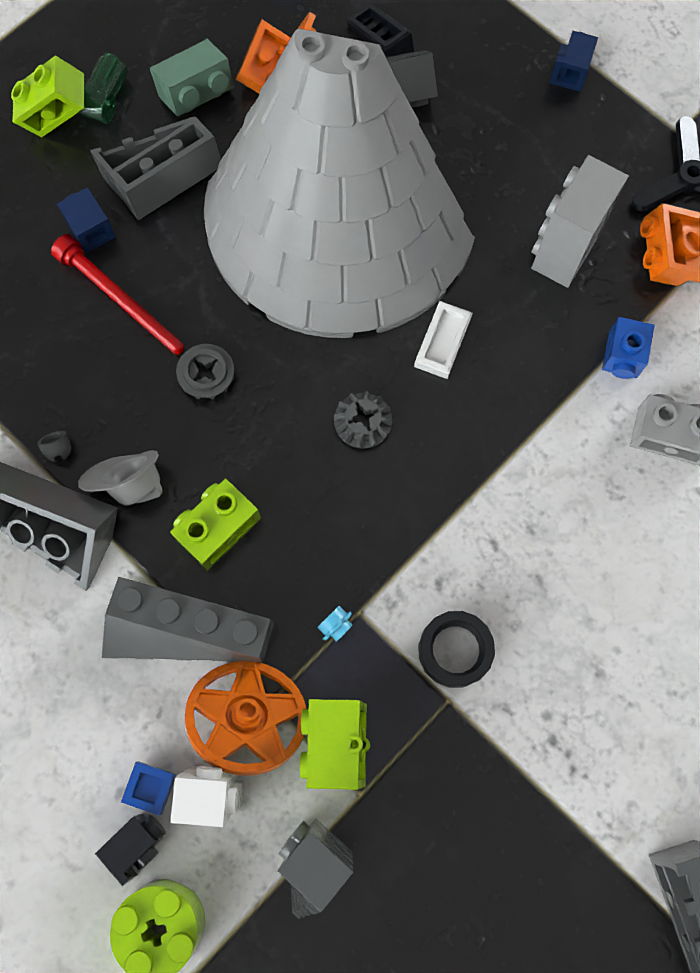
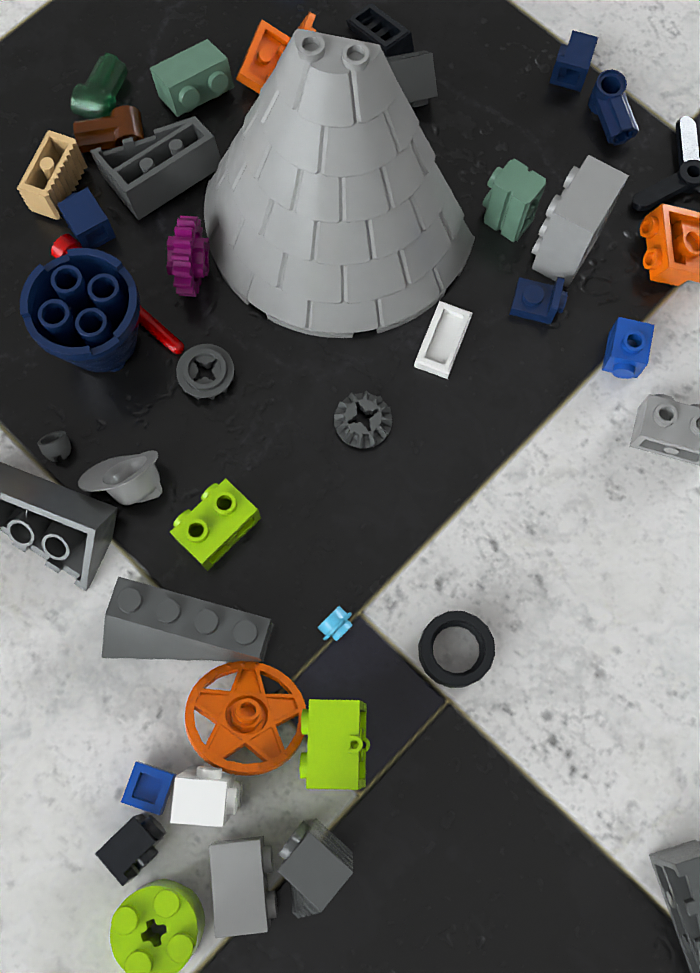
lime brick [11,56,84,137] -> none
none -> tan brick [17,130,88,220]
none -> dark blue cone [20,248,140,372]
none -> reddish brown piece [73,105,144,153]
none -> magenta gear [166,216,210,297]
none -> light grey brick [209,836,277,938]
none -> sand green brick [482,159,546,242]
none -> dark blue bracket [509,277,568,325]
none -> dark blue piece [588,69,639,146]

